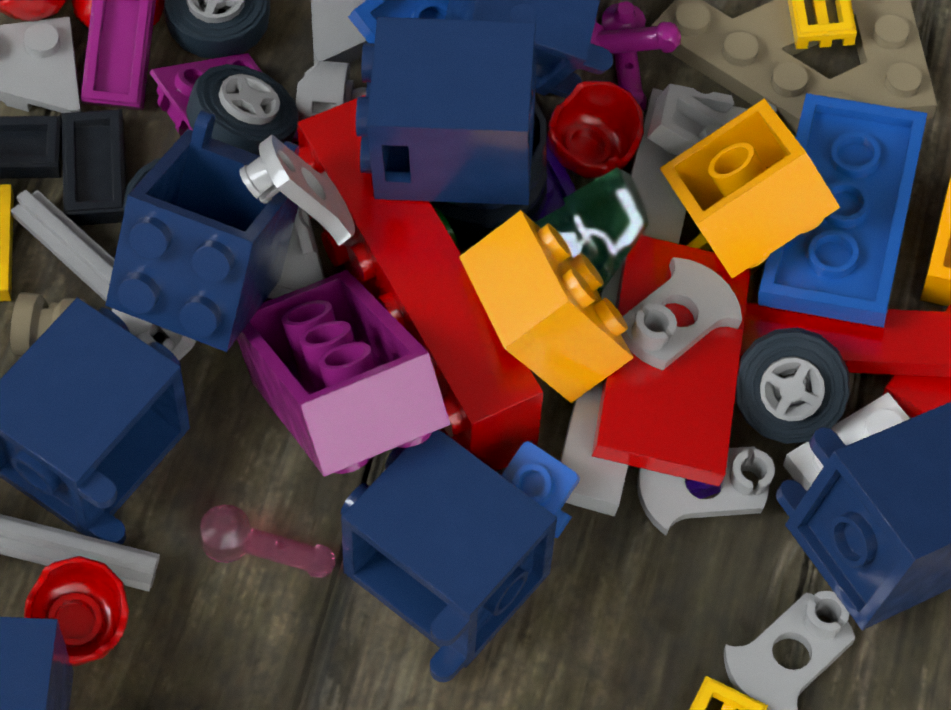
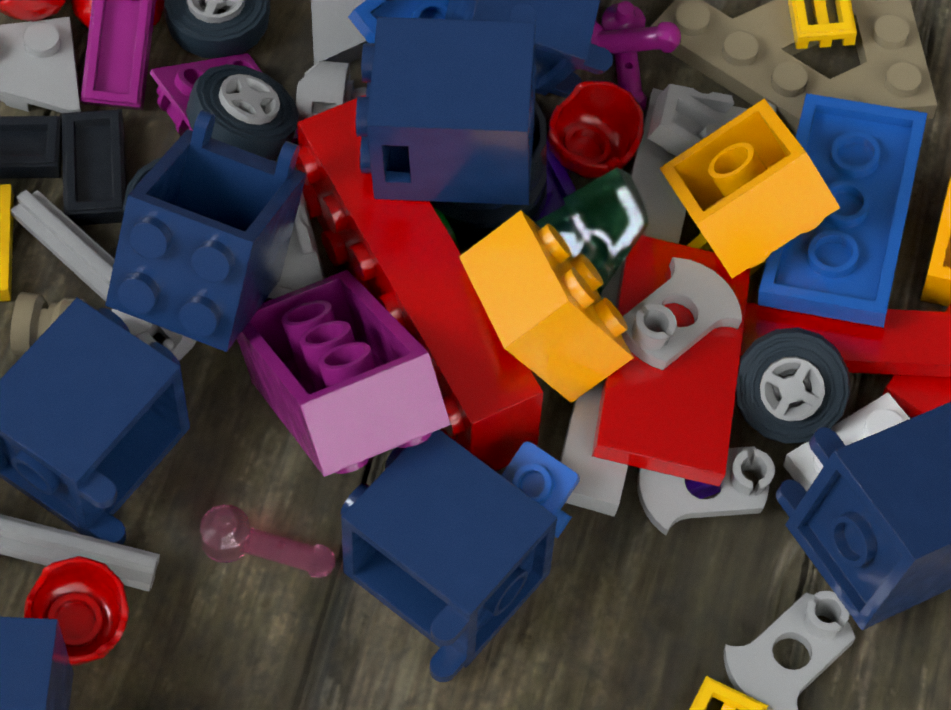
light grey piece [239,135,355,246] -> none

